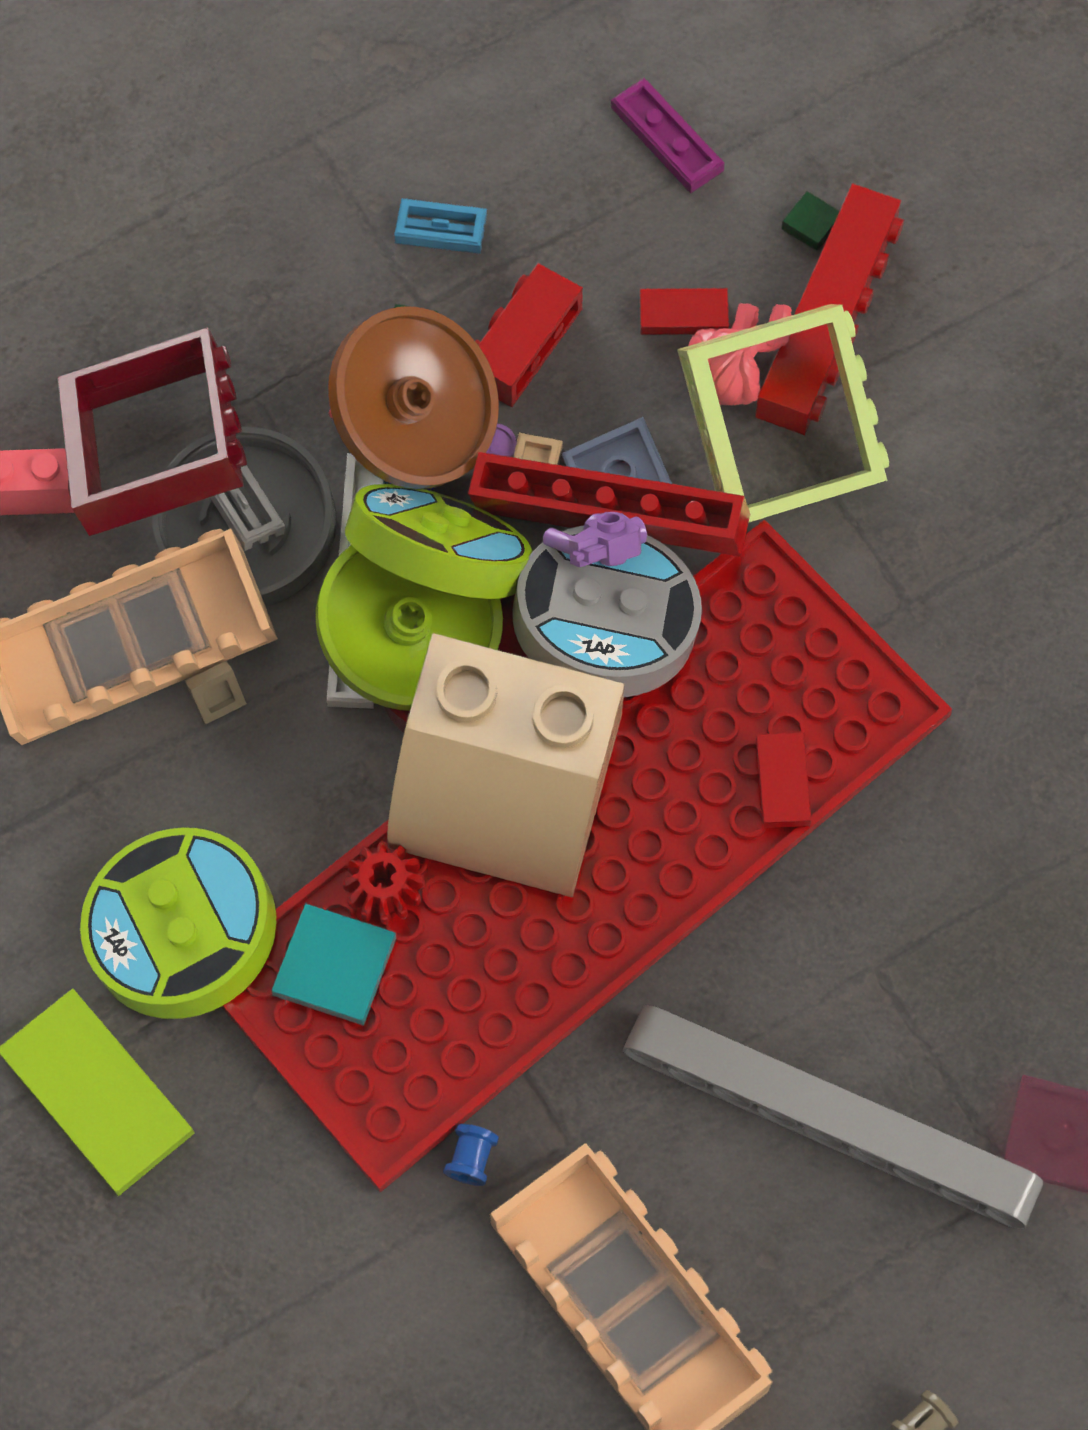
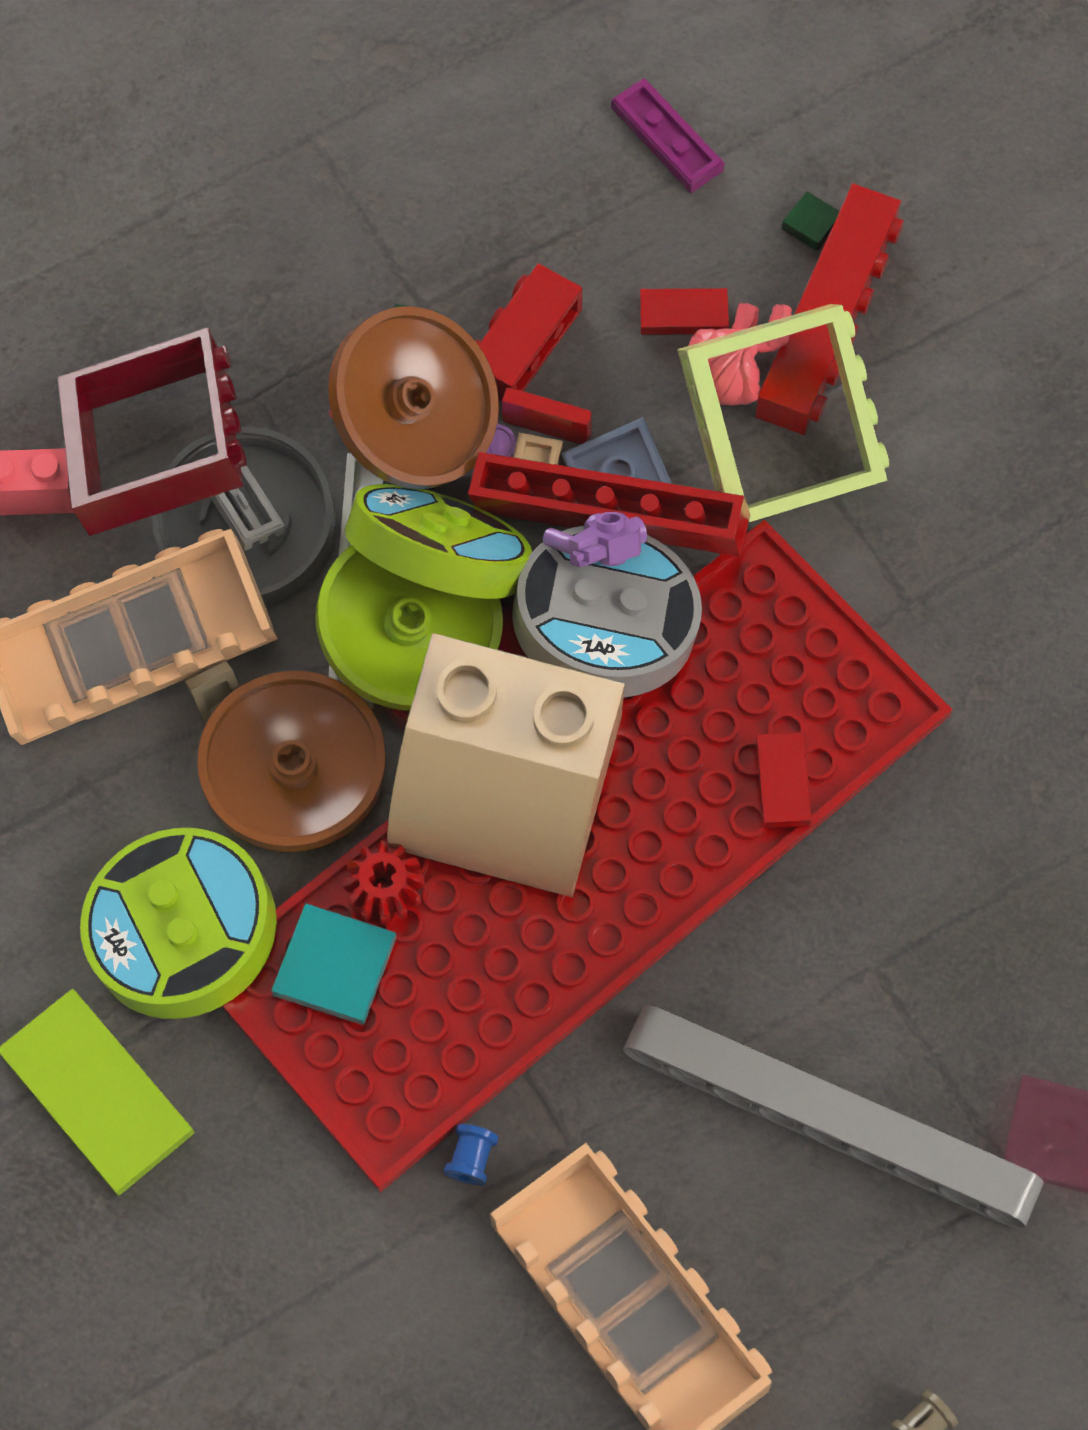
dark azure tile [394,198,487,254] -> none
none -> dark orange dish [197,671,386,852]
none -> red tile [502,388,592,444]

